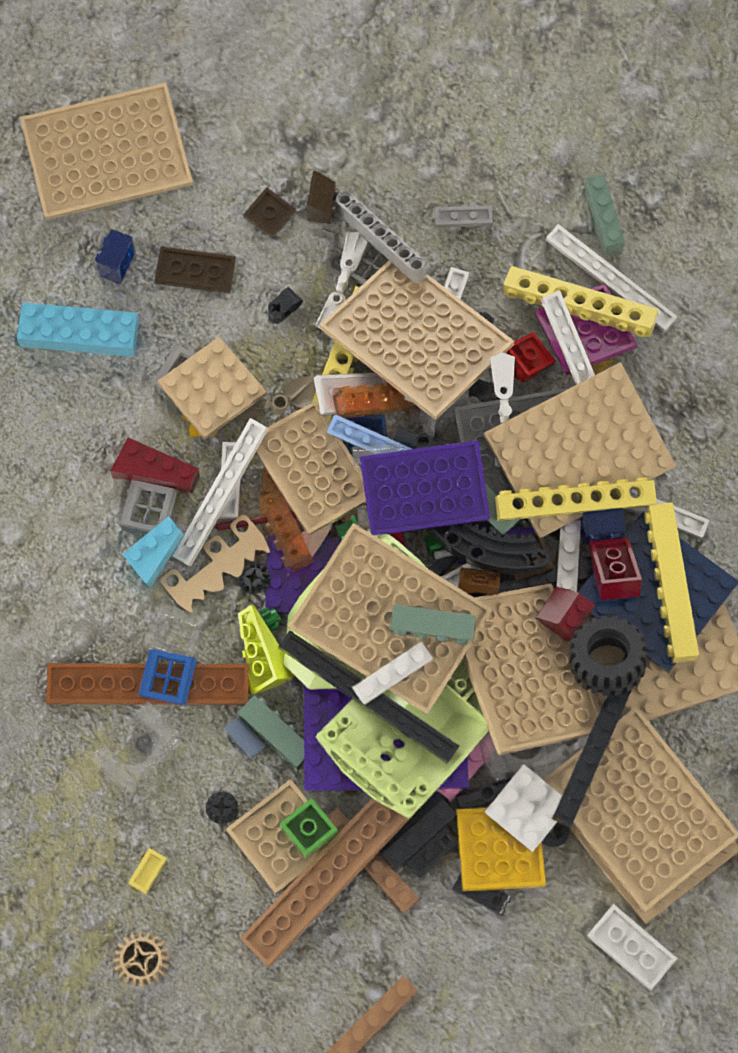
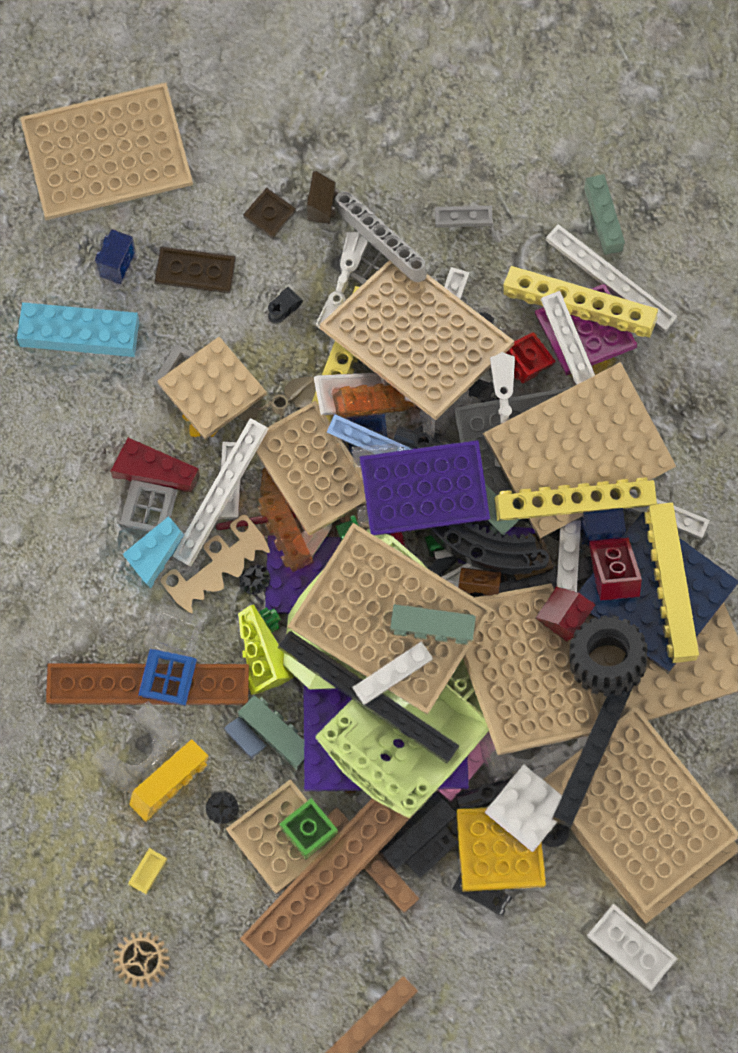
none -> yellow wedge [129,739,209,822]

